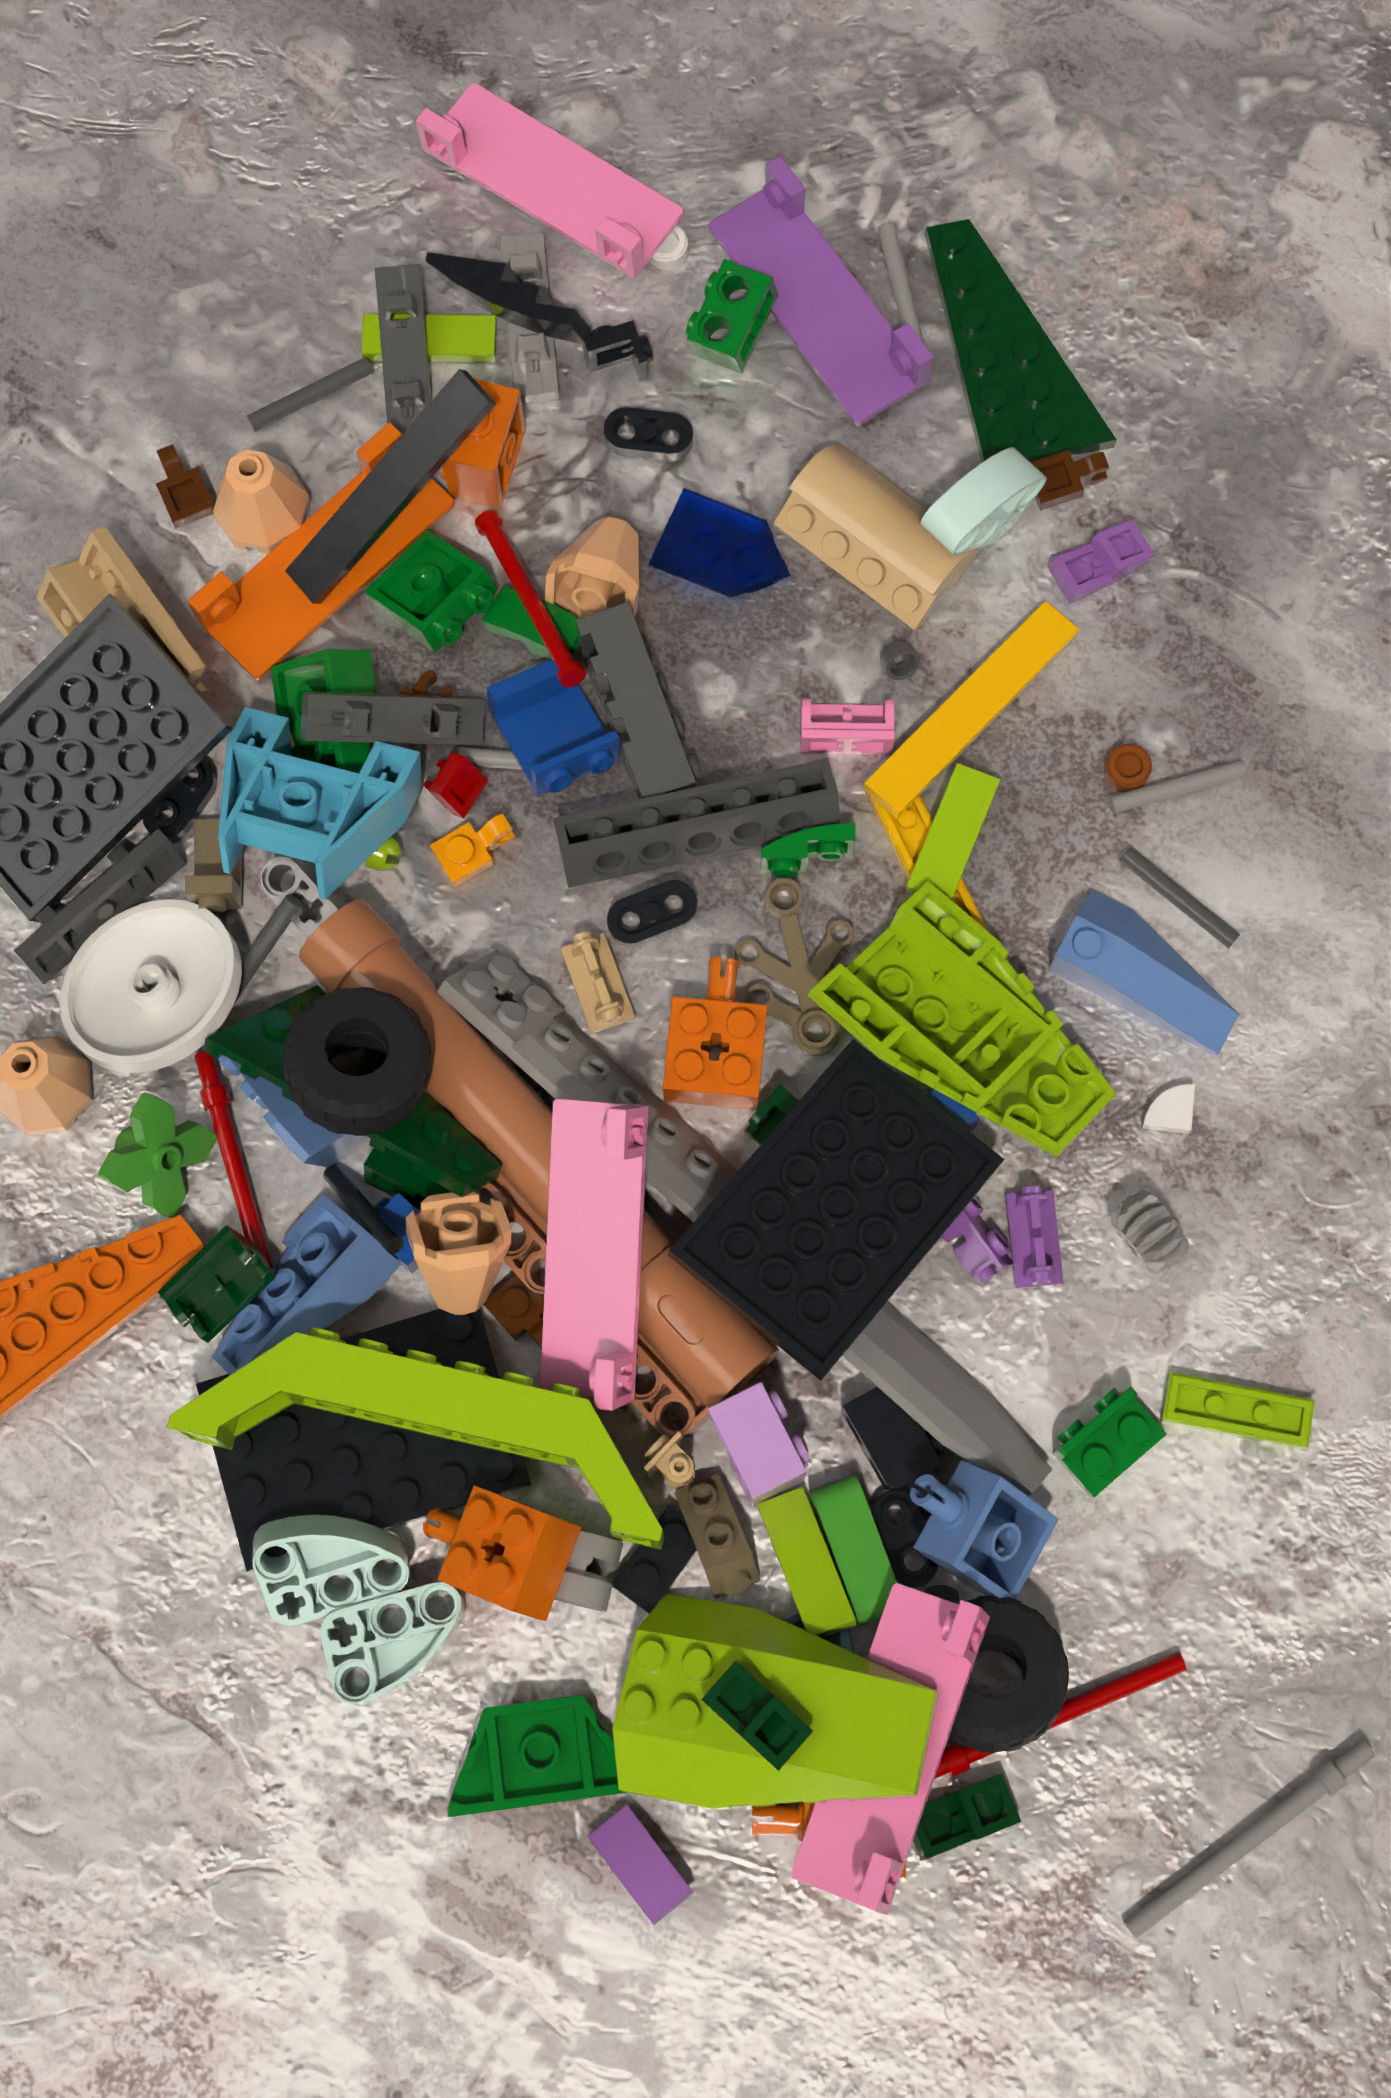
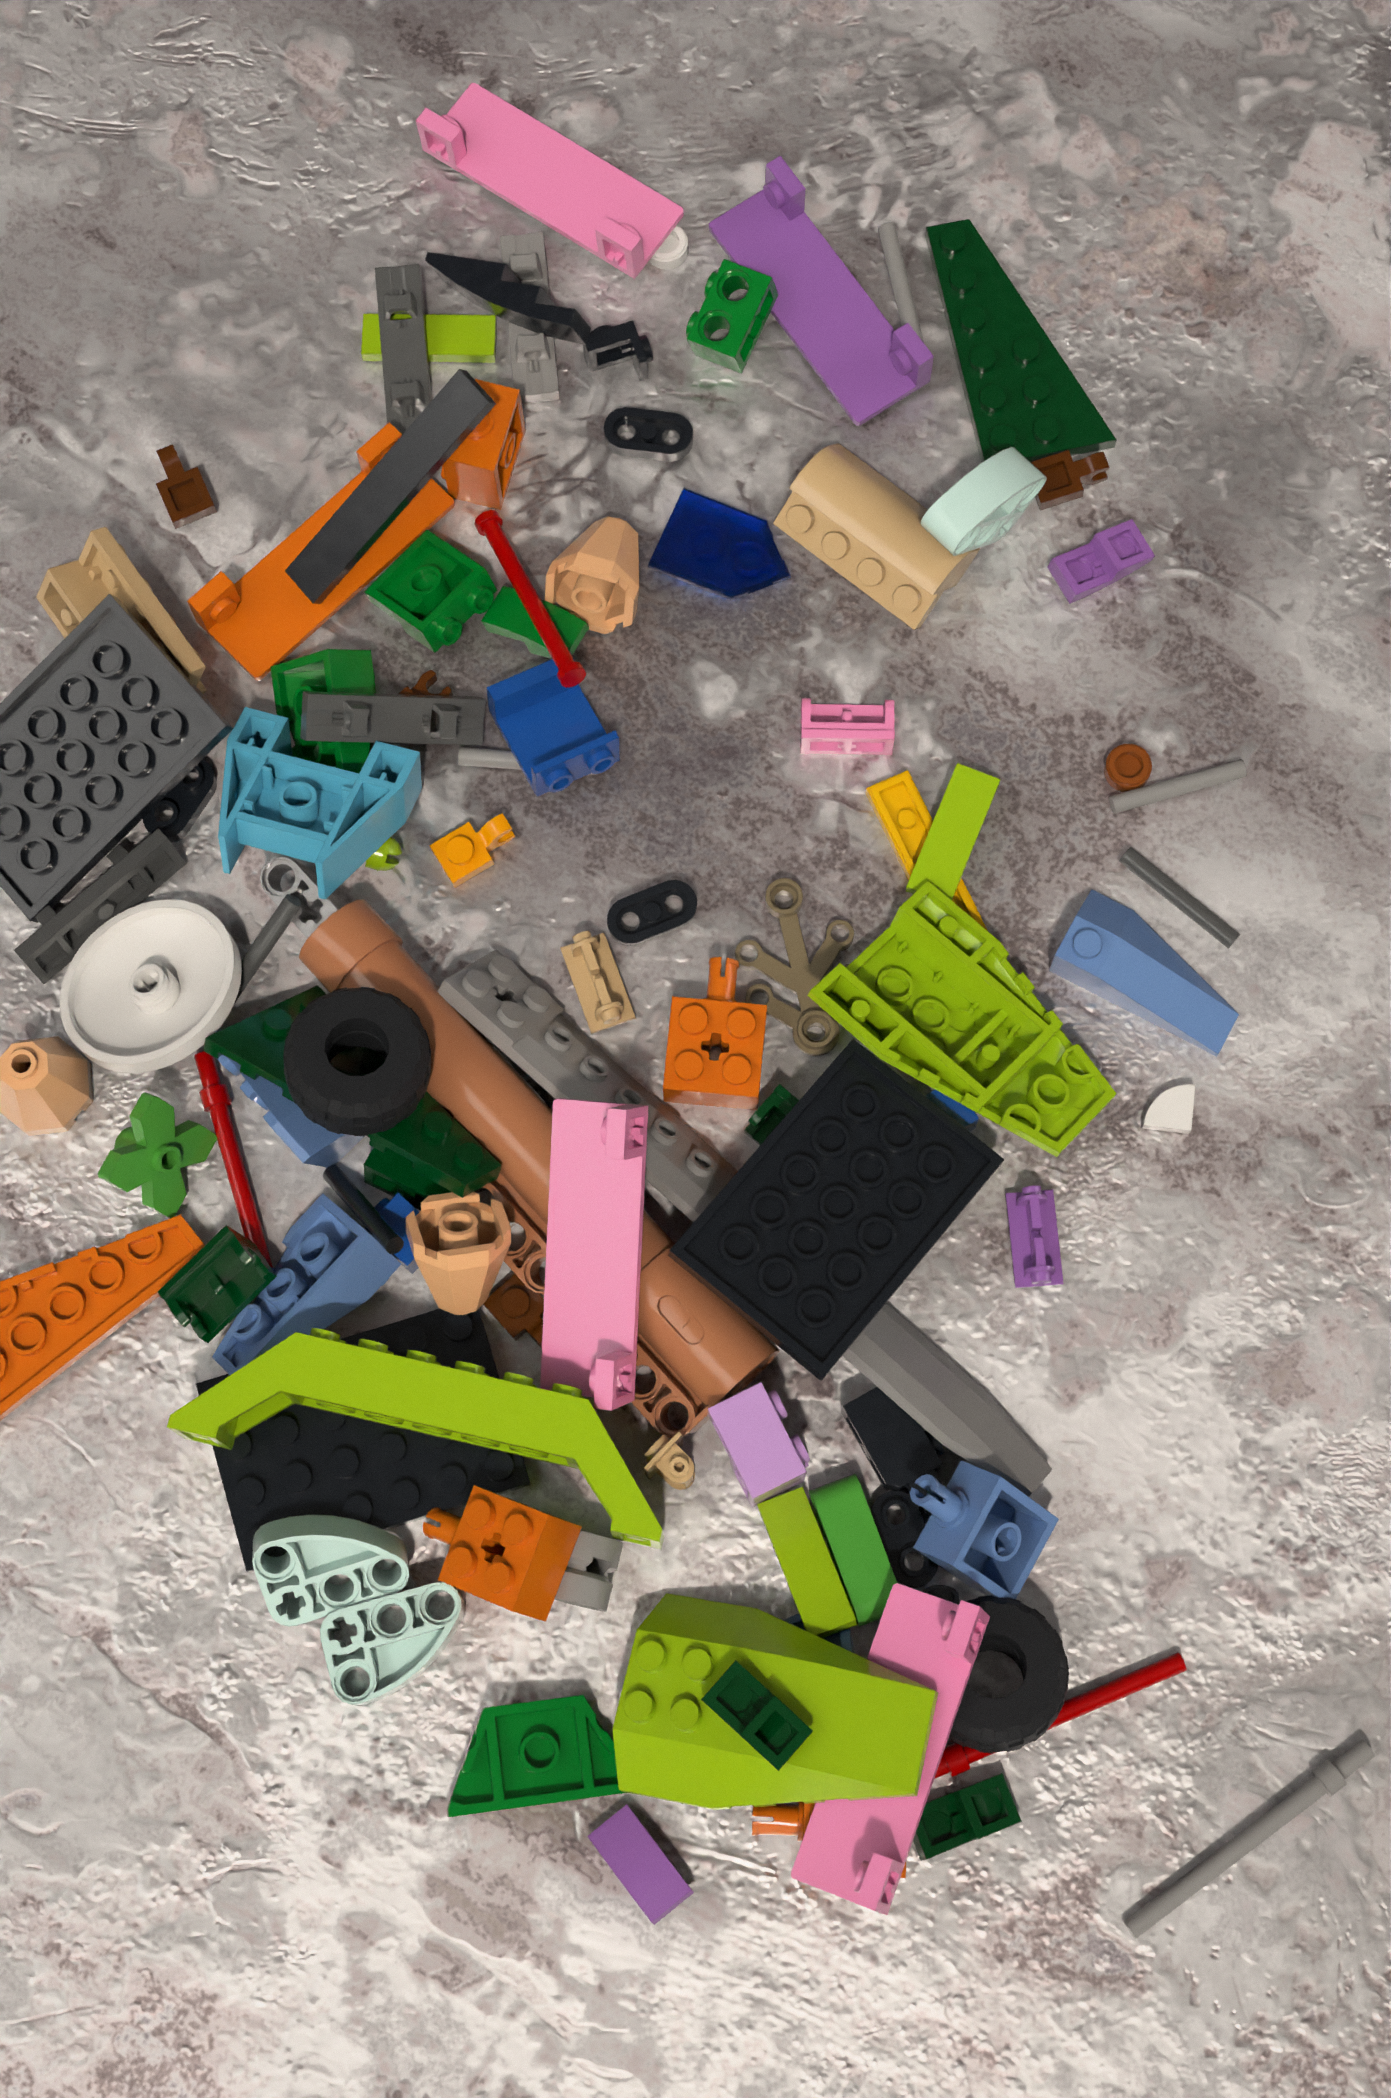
dark tan bracket [185,818,242,913] -> none
light nougat cone [213,449,311,554] -> none
dark grey bar [247,357,374,432] -> none
red tile [424,752,488,819] -> none
dark grey brick [553,758,840,888] -> none
dark grey wedge [576,602,701,799] -> none
black plate [612,1504,697,1614] -> none
dark tan bracket [675,1474,761,1599] -> none
green slope [761,823,855,878] -> none
yellow tile [863,601,1080,819] -> none
dark grey hinge [880,639,920,680] -> none
medium lavender hinge [942,1197,1013,1284] -> none
green bracket [1053,1387,1167,1499] -> none
light grey gear [1111,1190,1189,1275] -> none
lime tile [1160,1372,1315,1450] -> none

